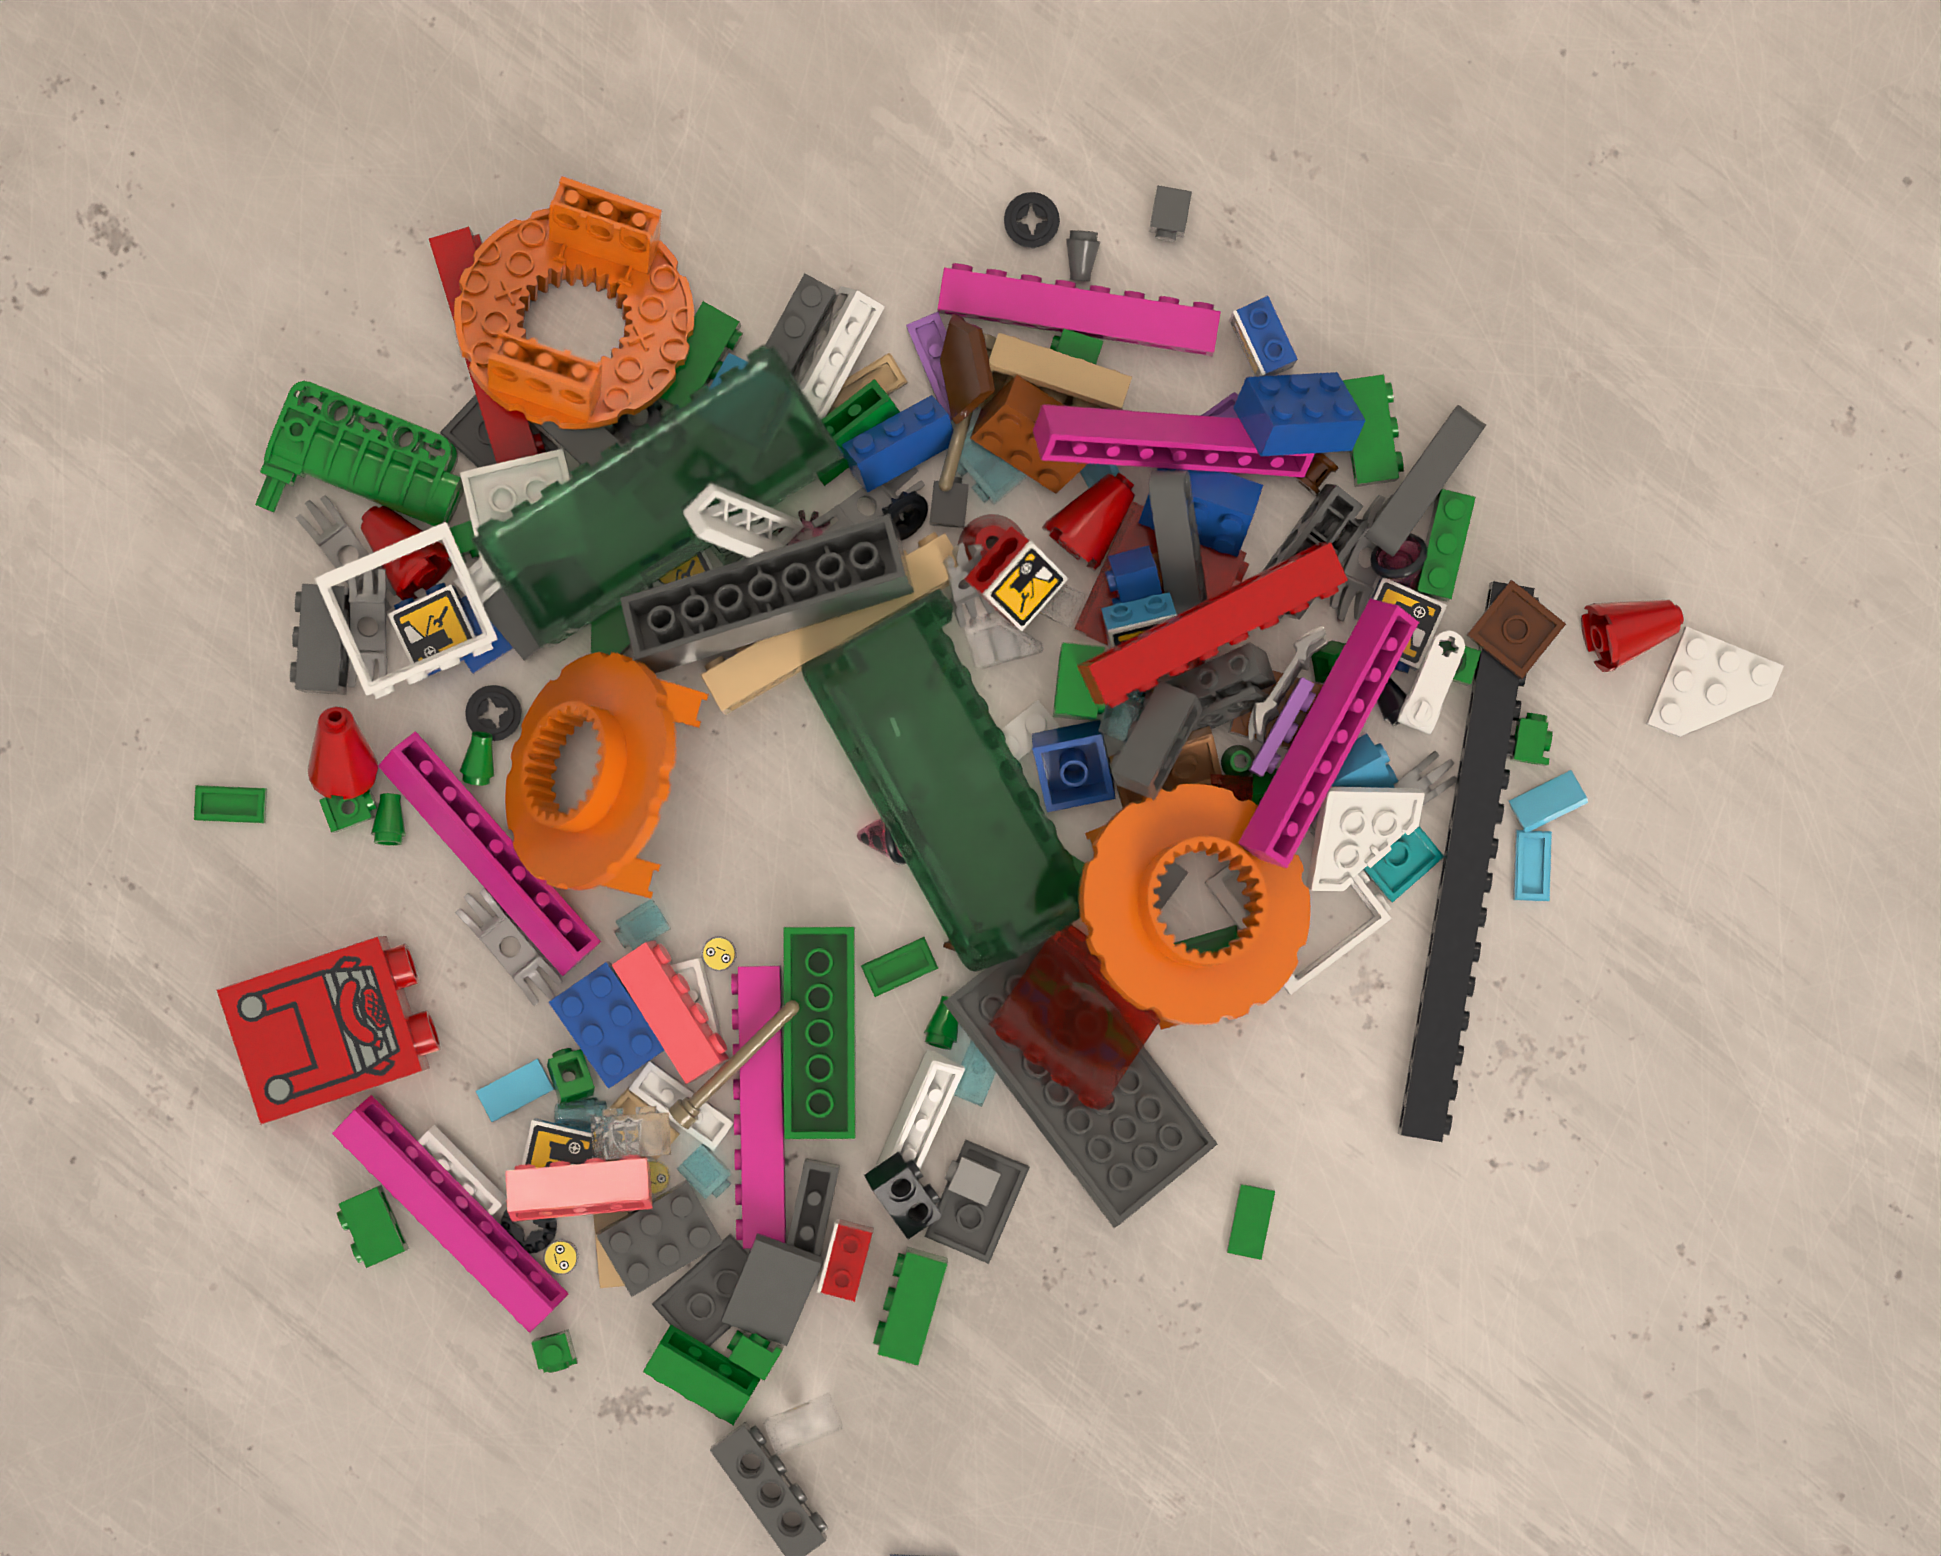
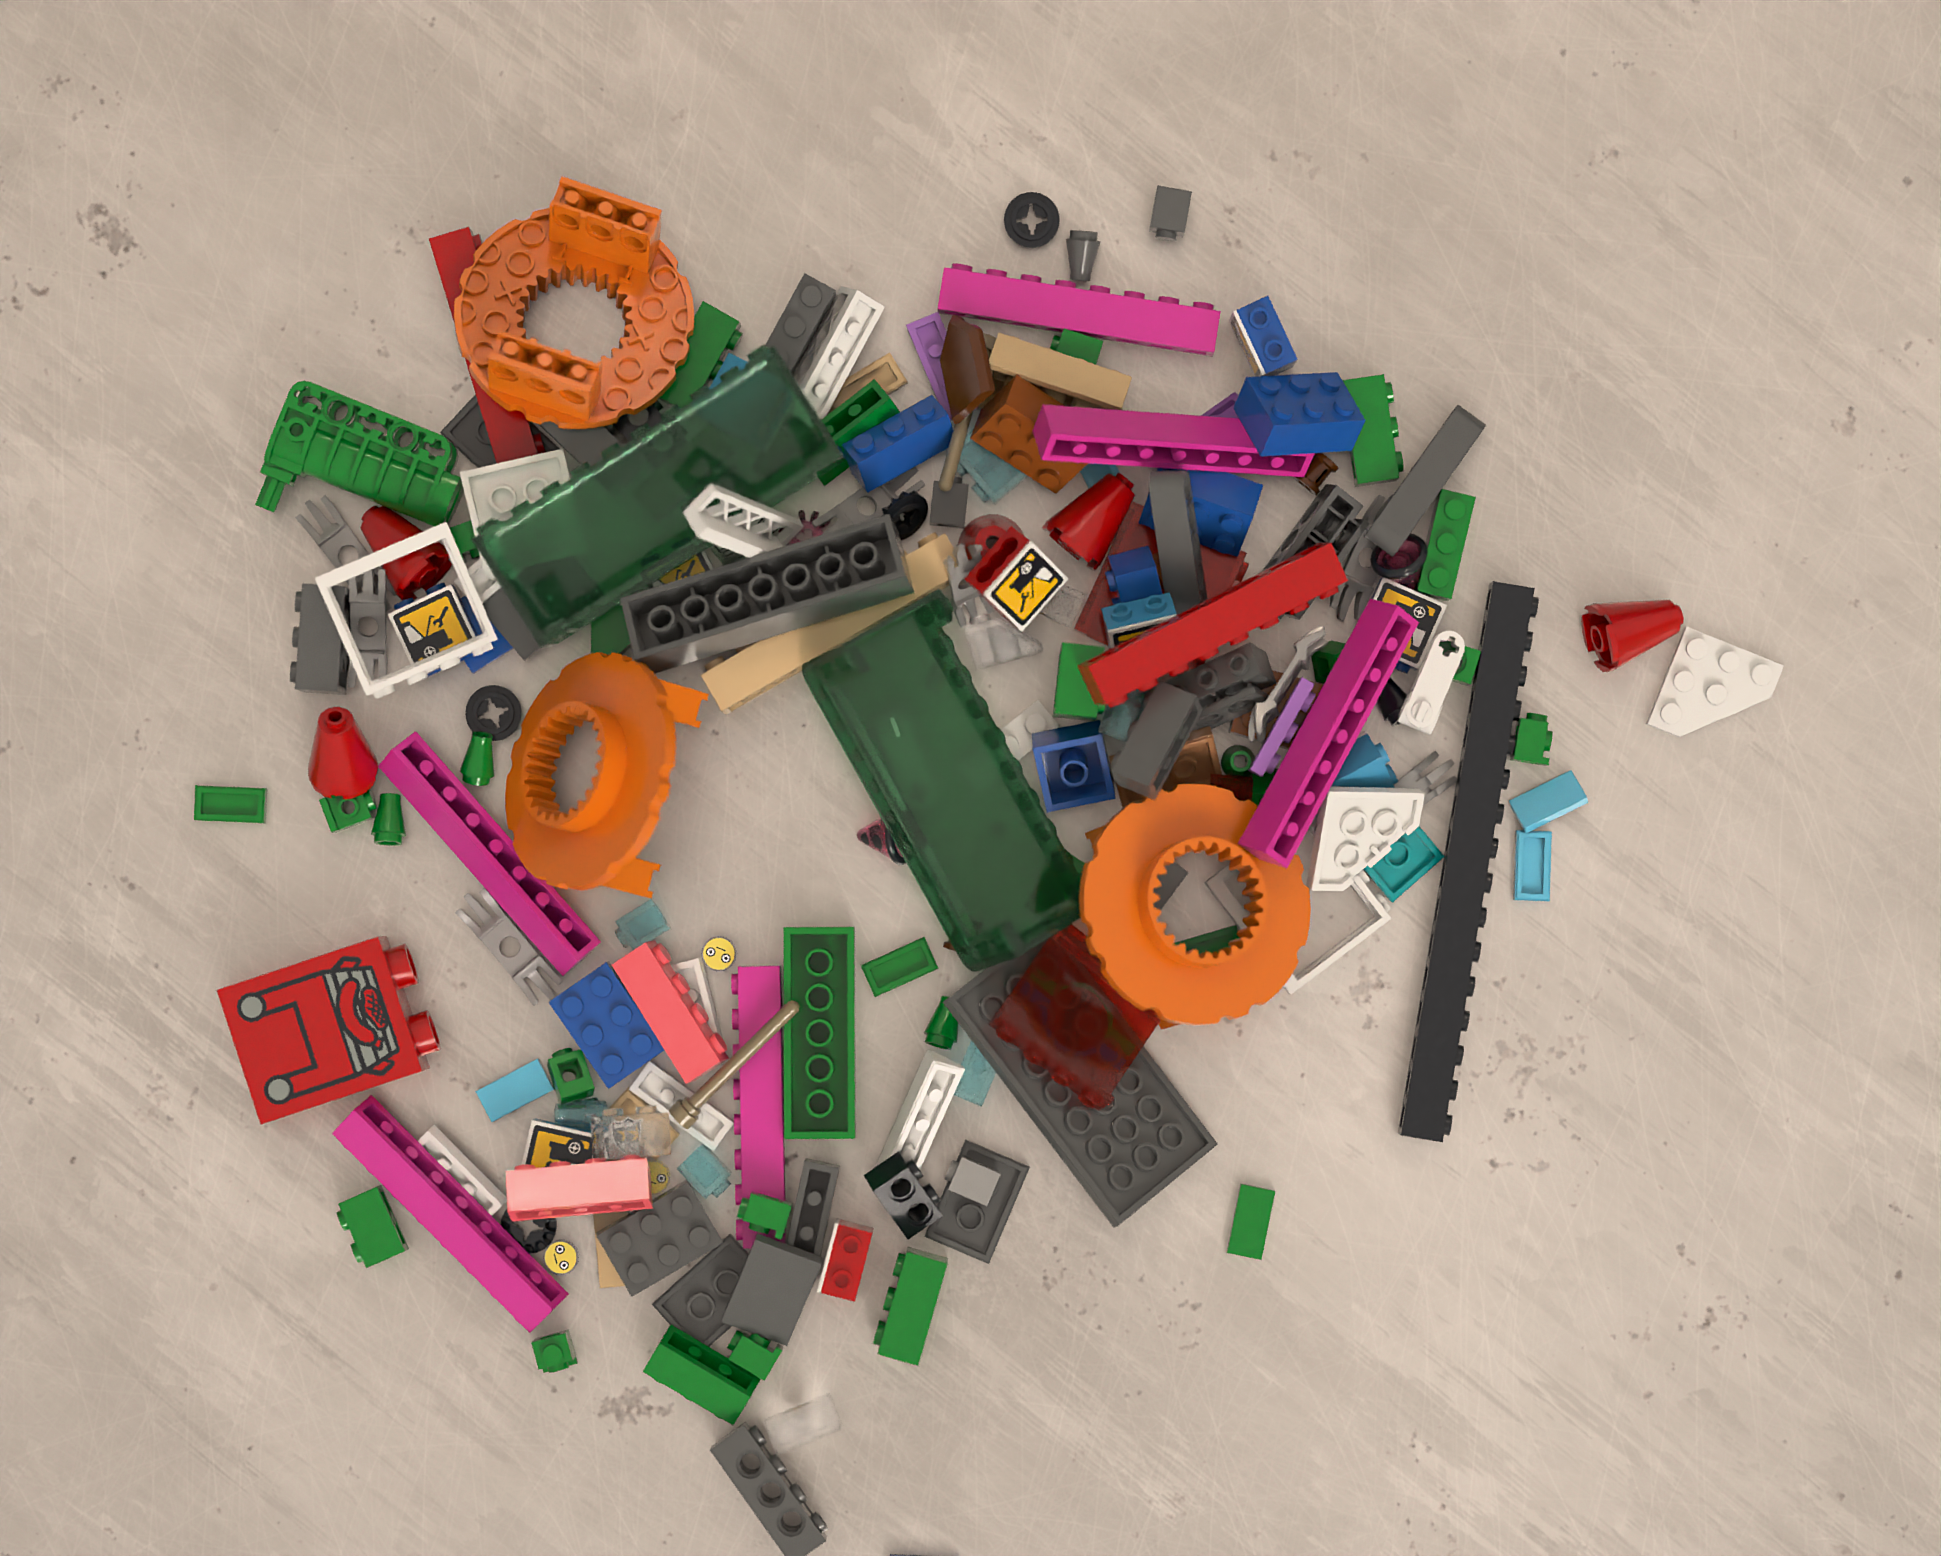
reddish brown plate [1466,580,1566,679] -> none
none -> green brick [737,1191,793,1239]

